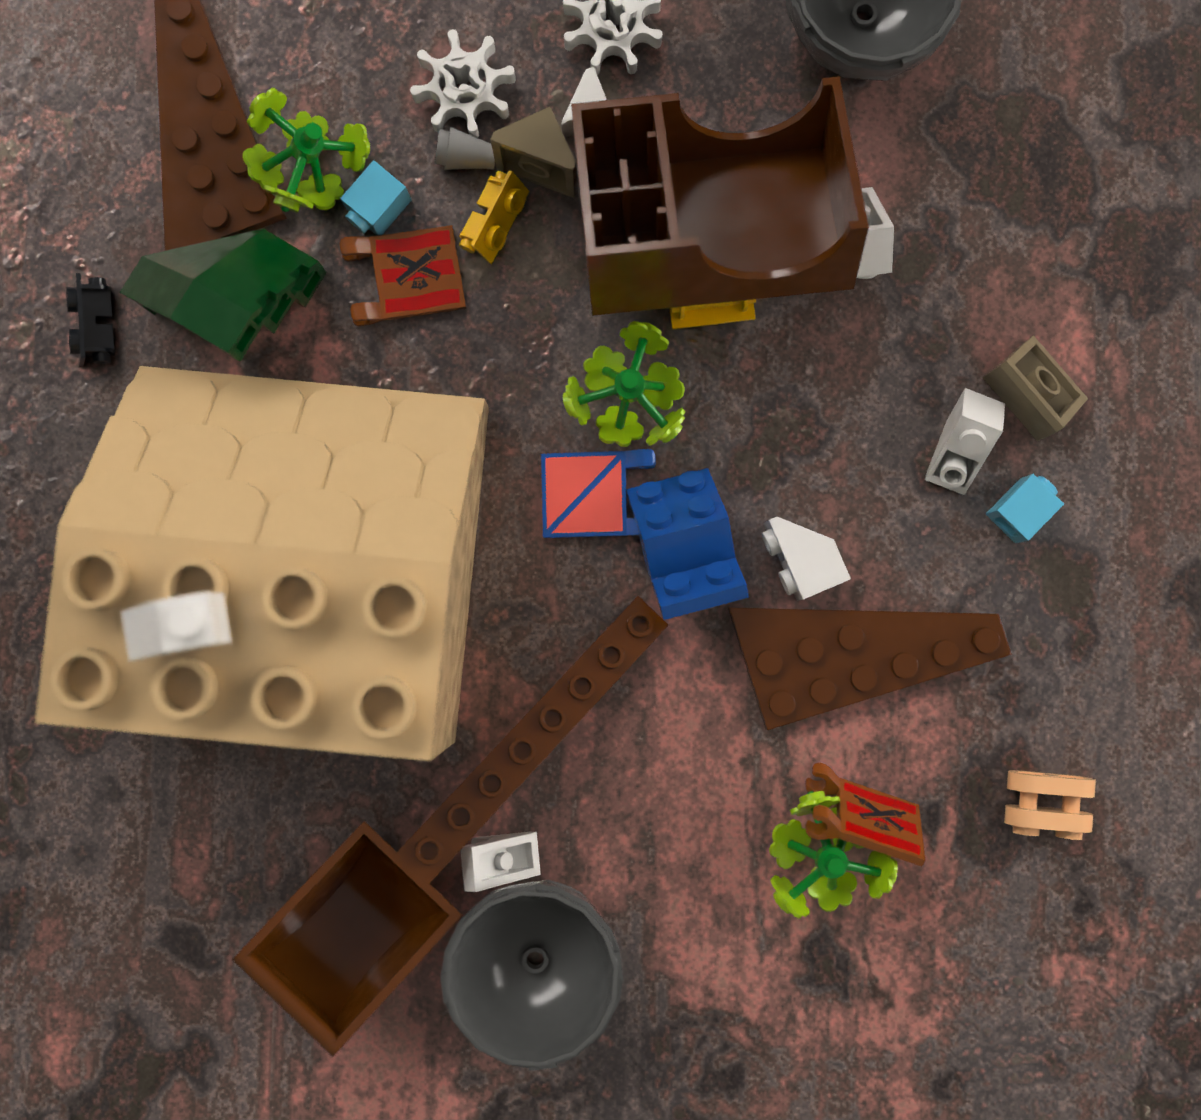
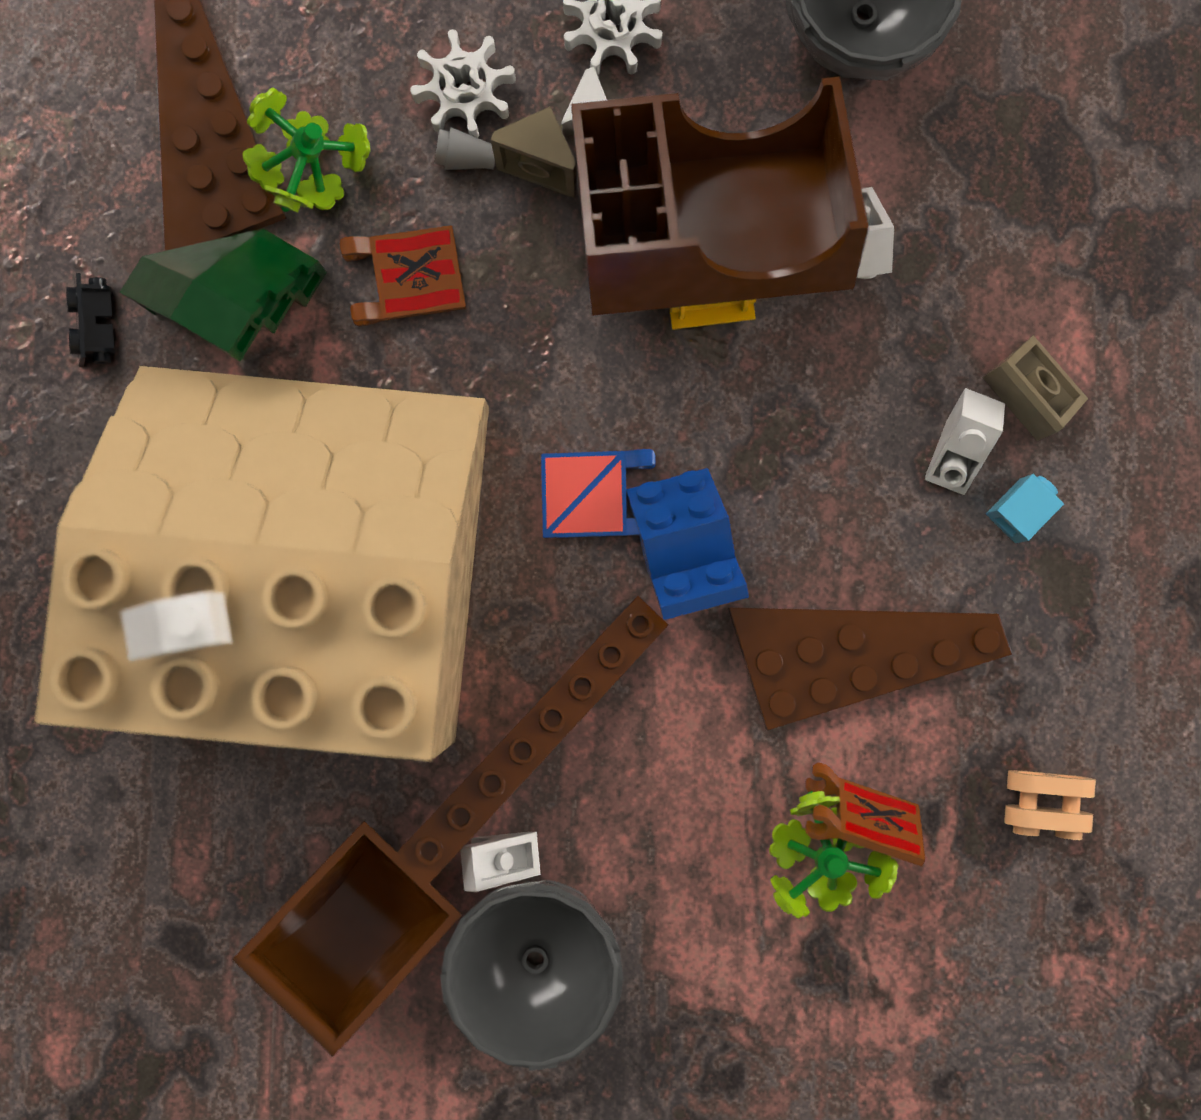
medium azure brick [340,160,412,236] -> none
yellow hinge [459,170,529,264] -> none
lime plant [563,321,685,447] -> none
white slope [762,517,851,601] -> none

